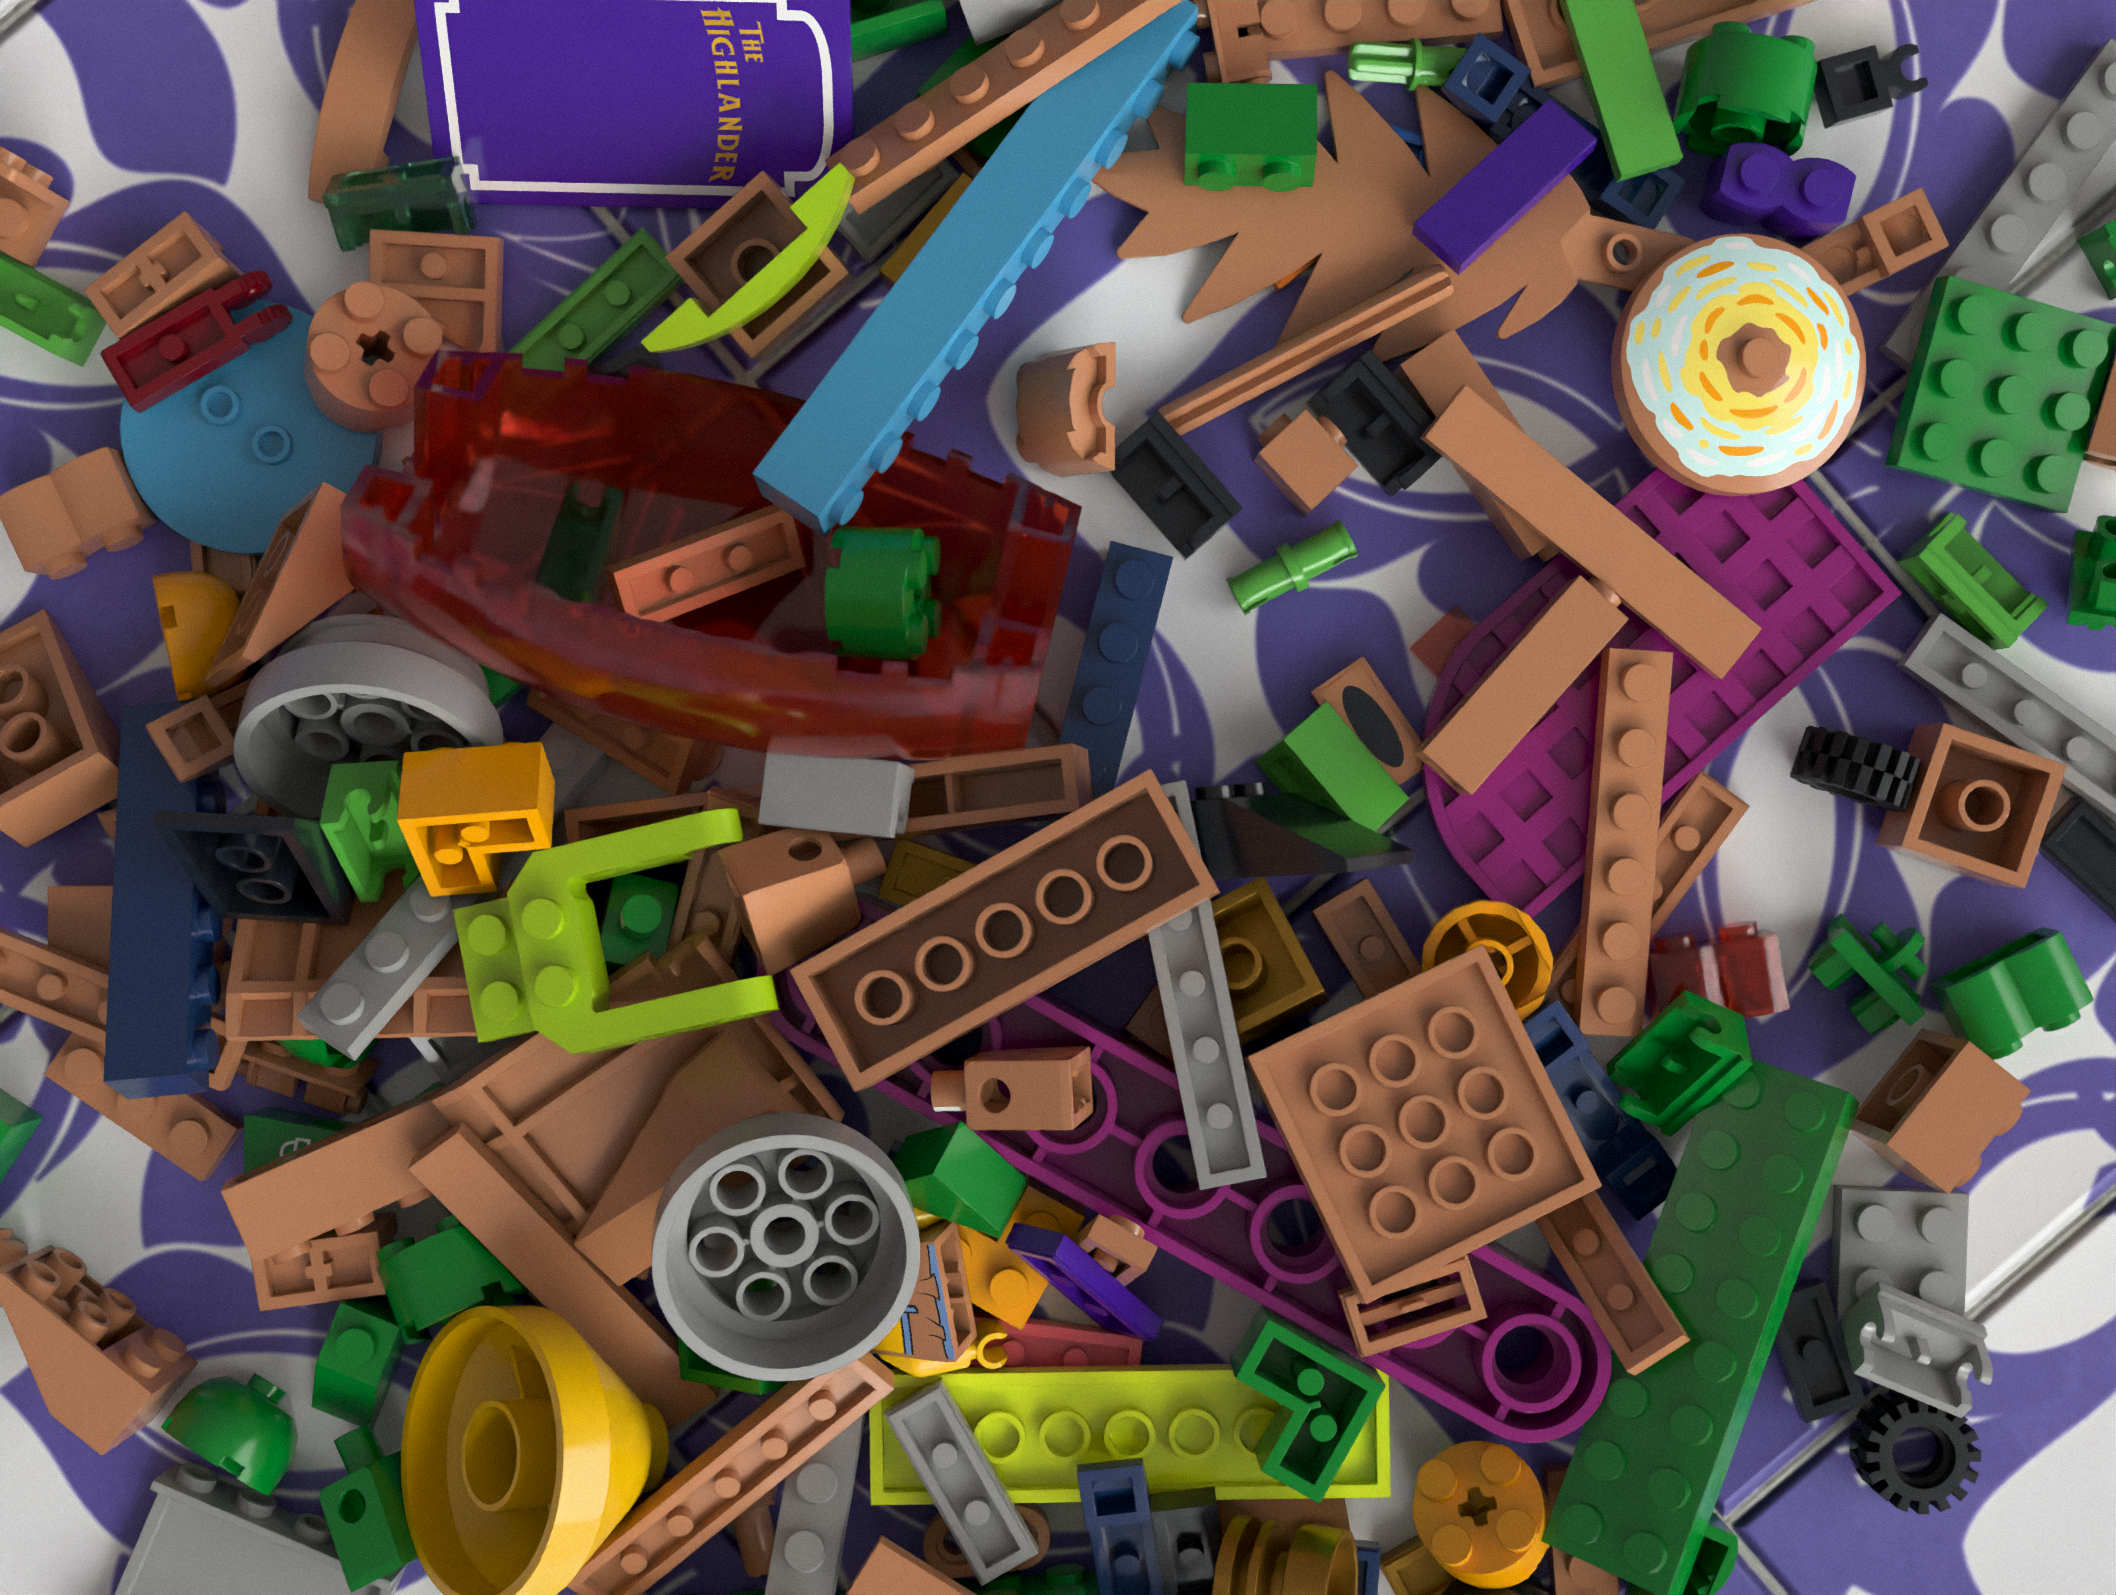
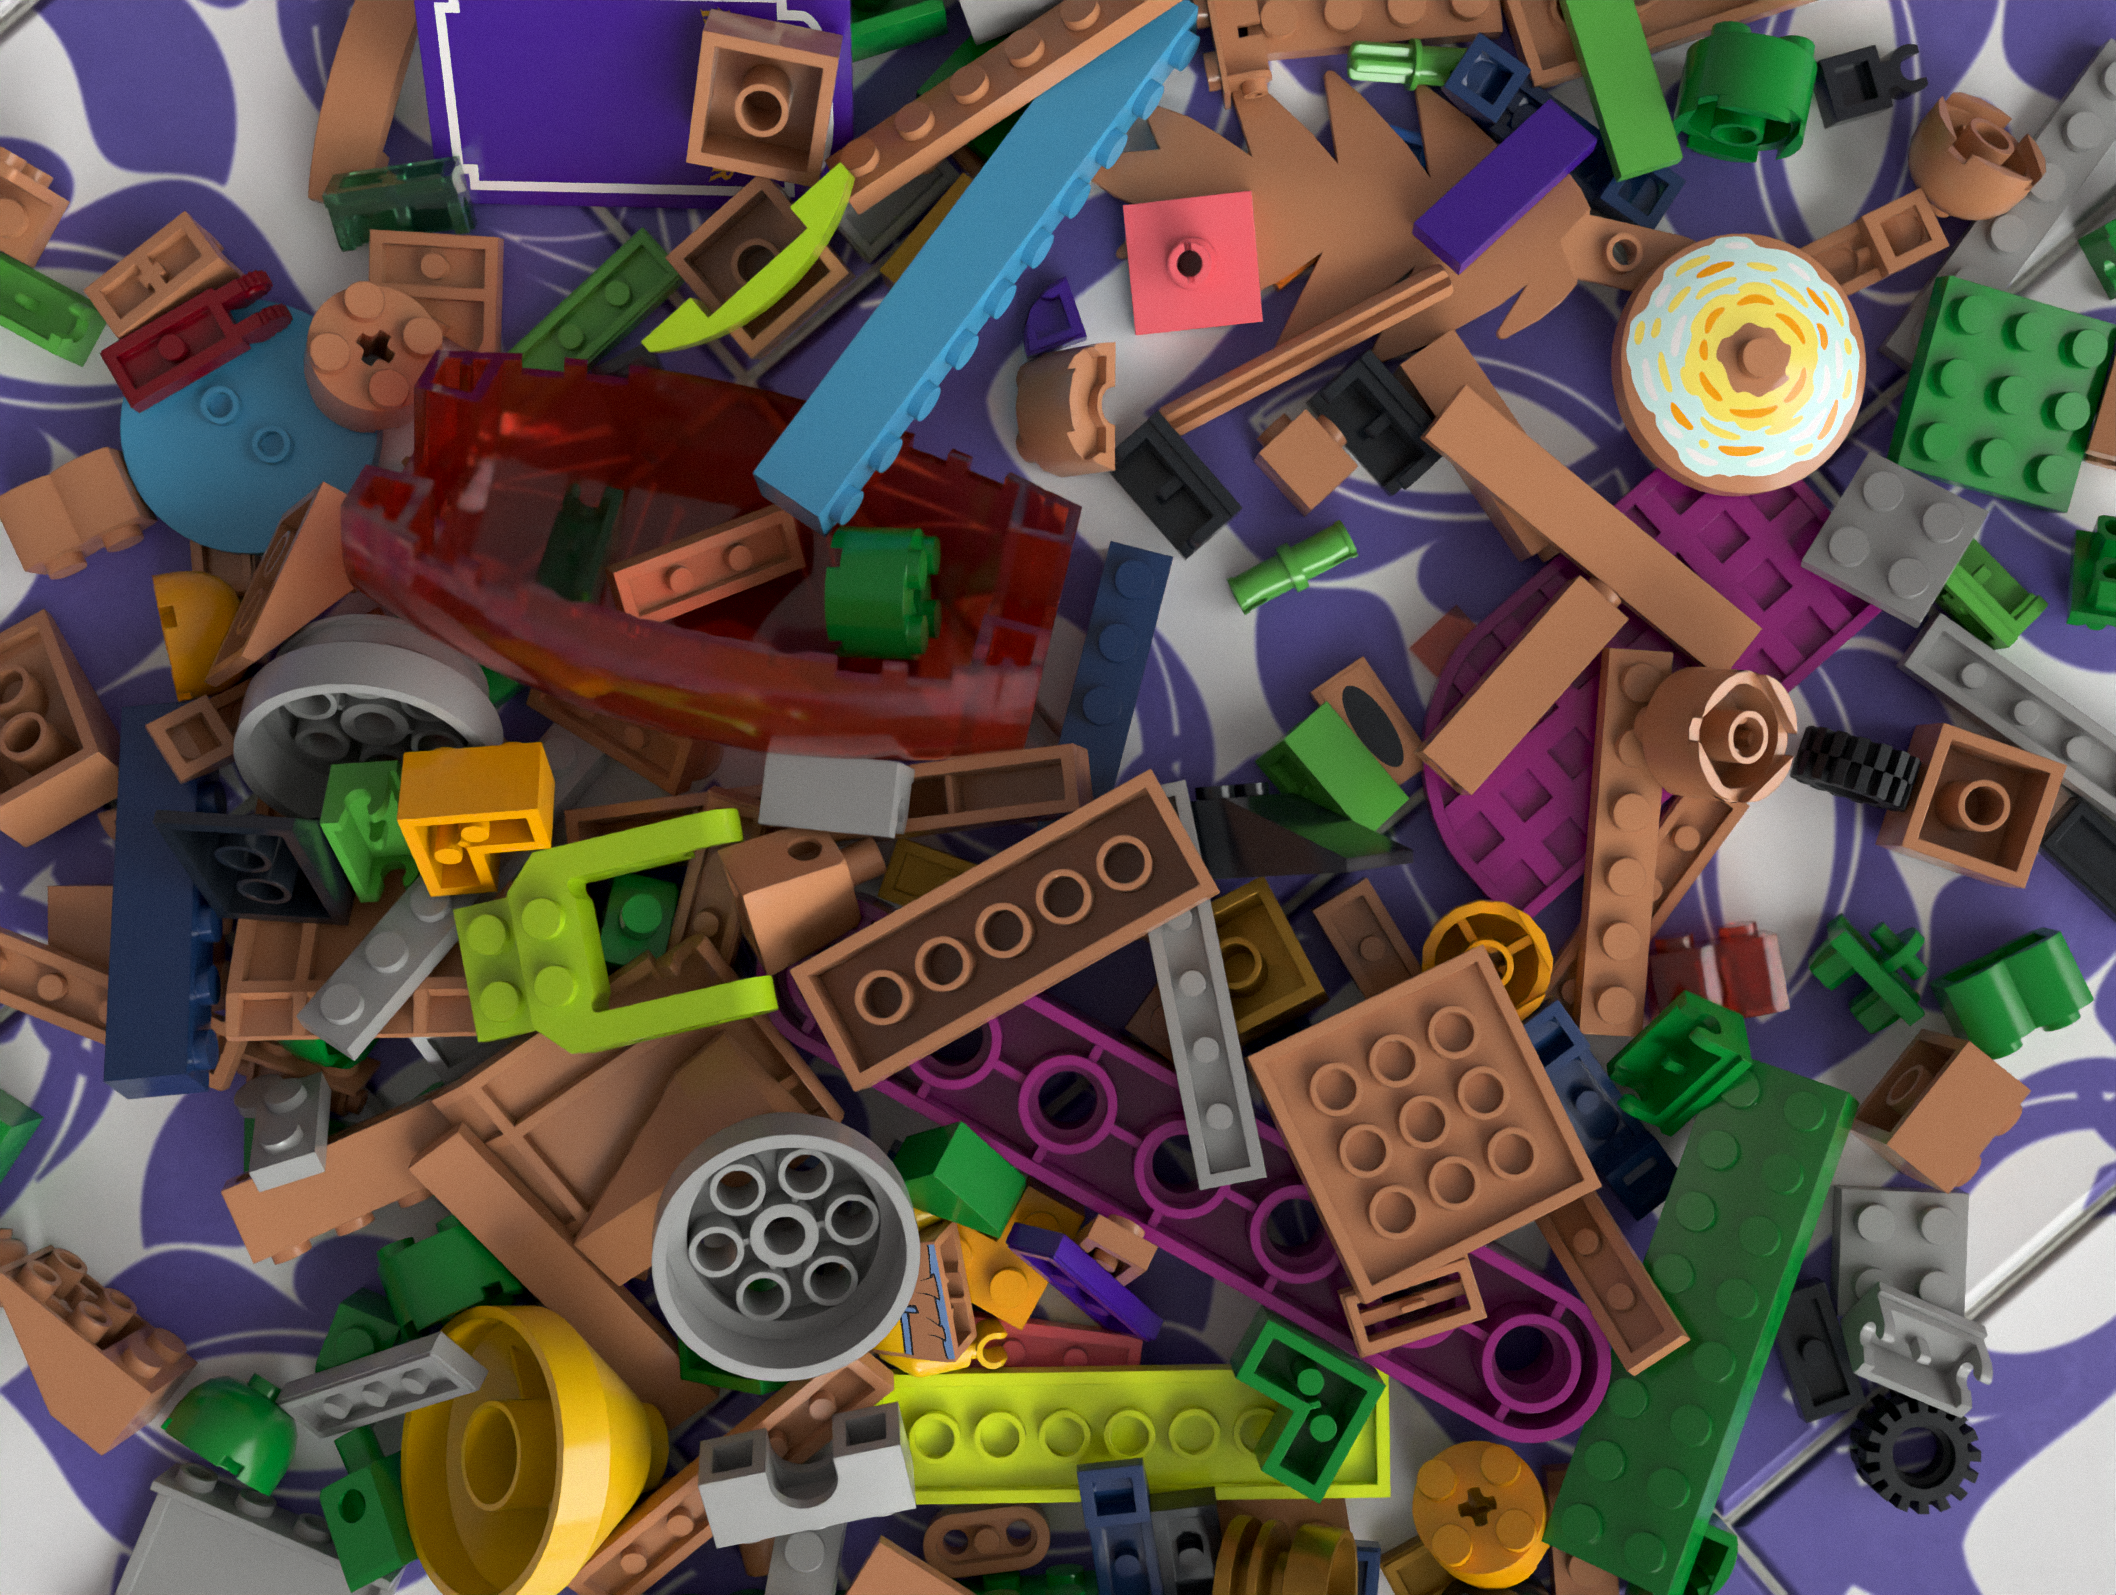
nougat plate [43,1032,244,1182] -> none
nougat hinge [250,1212,398,1311] -> none
light grey tile [884,1377,1039,1586] -> none
nougat torso [931,1046,1093,1130] -> none
green brick [1184,82,1318,192] -> none
dark purple brick [1699,142,1856,241] -> none
none -> light grey hinge [234,1071,332,1192]
none -> light grey tile [275,1331,489,1439]
none -> nougat brick [686,8,843,187]
none -> light grey arch [698,1401,916,1549]
none -> dark purple tile [1024,276,1087,361]
none -> coral tile [1123,191,1263,335]
none -> nougat brick [1634,667,1797,803]
none -> light grey plate [1801,451,1989,628]
none -> nougat cylinder [1908,92,2046,220]

